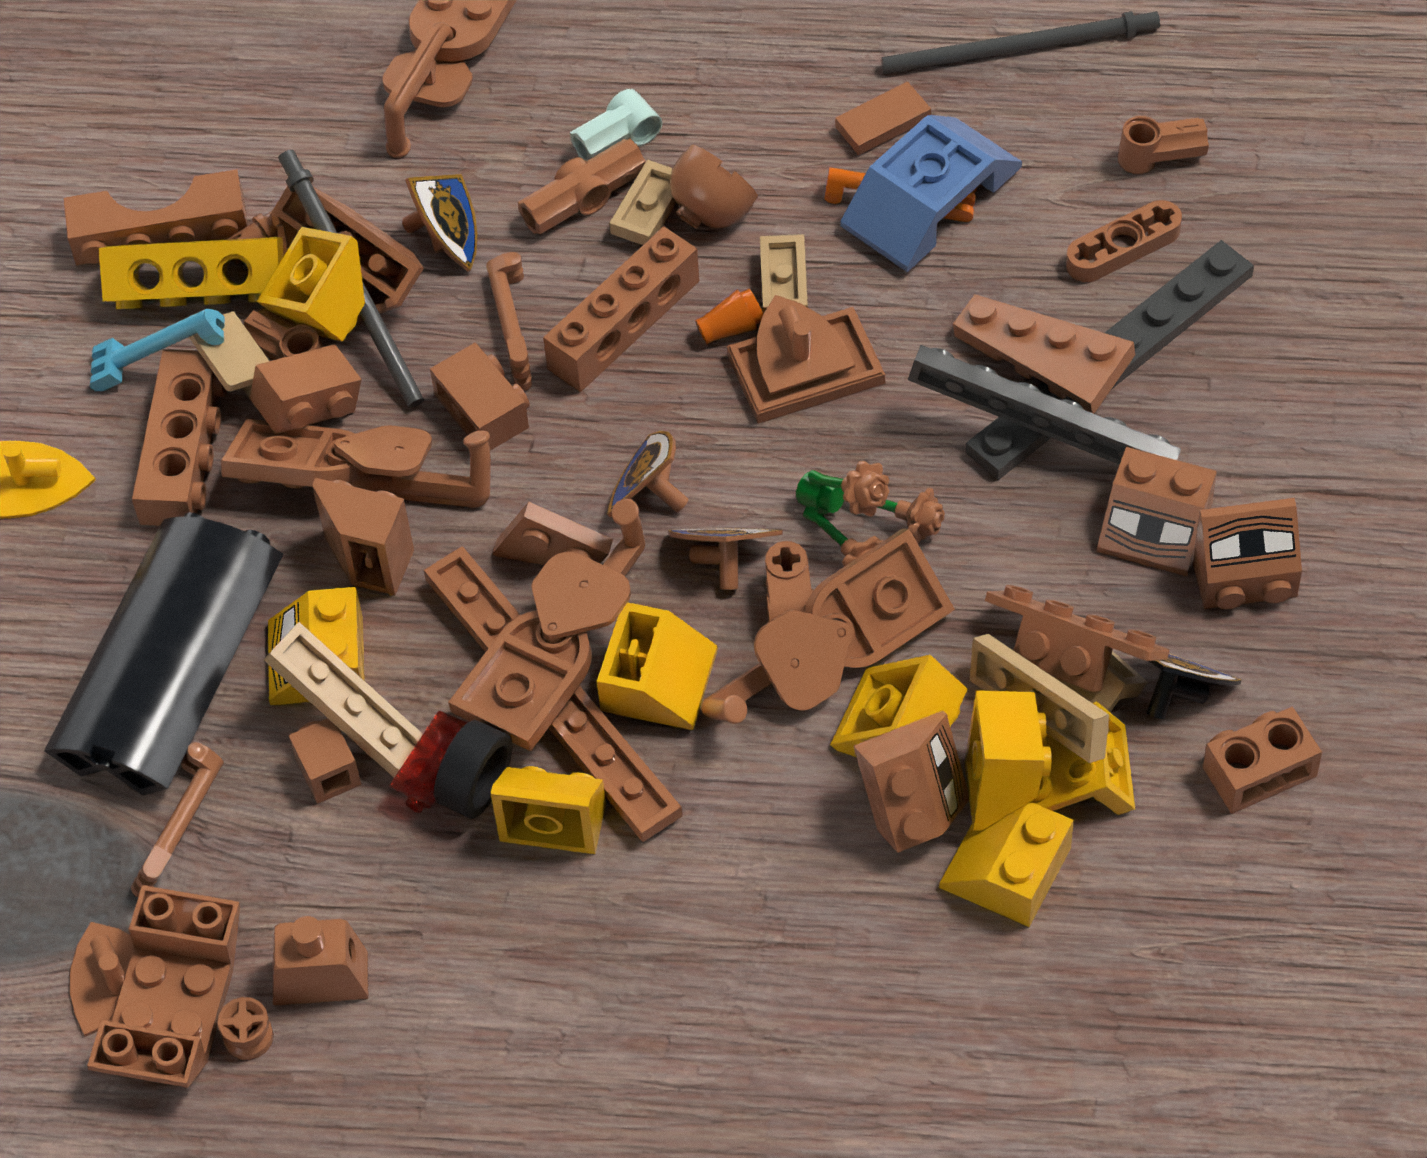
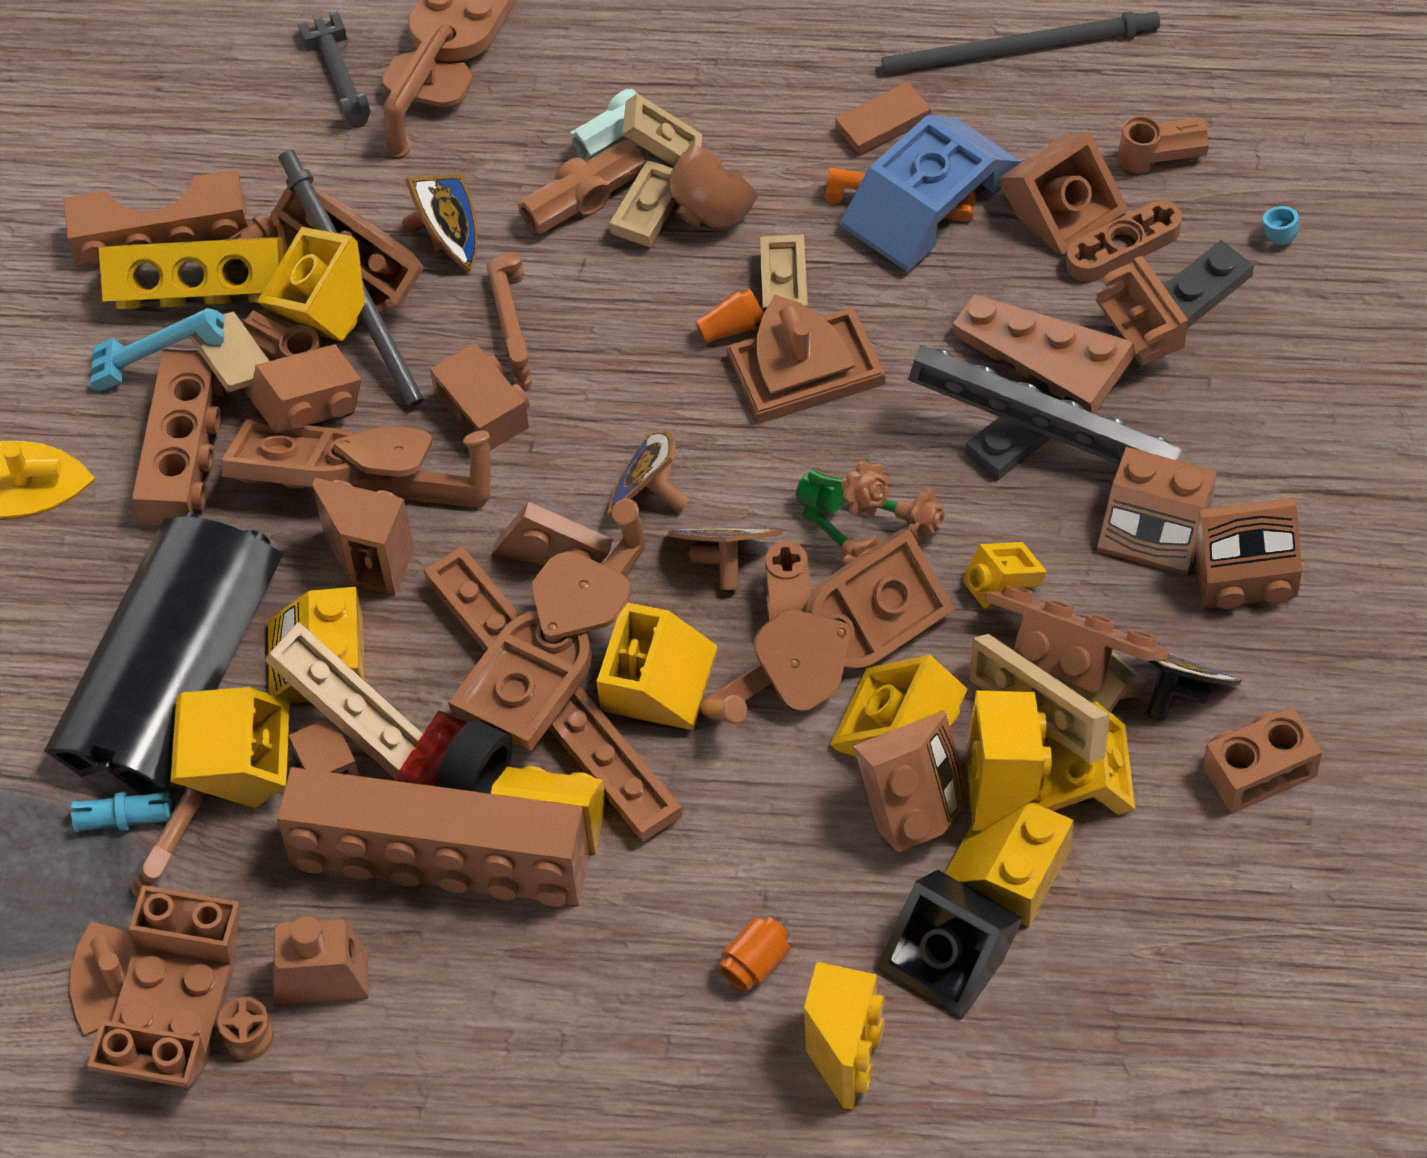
nougat brick [543,226,700,393] -> none
none -> medium azure pin [71,791,174,833]
none -> yellow slope [171,687,290,809]
none -> nougat brick [277,767,590,907]
none -> dark grey hinge [297,11,370,128]
none -> tan plate [622,93,702,166]
none -> orange brick [717,916,791,992]
none -> yellow slope [804,962,885,1110]
none -> black slope [877,870,1023,1017]
none -> yellow bracket [963,542,1047,609]
none -> nougat slope [998,133,1129,255]
none -> nougat hinge [1096,256,1188,366]
none -> medium azure hinge [1263,206,1299,246]

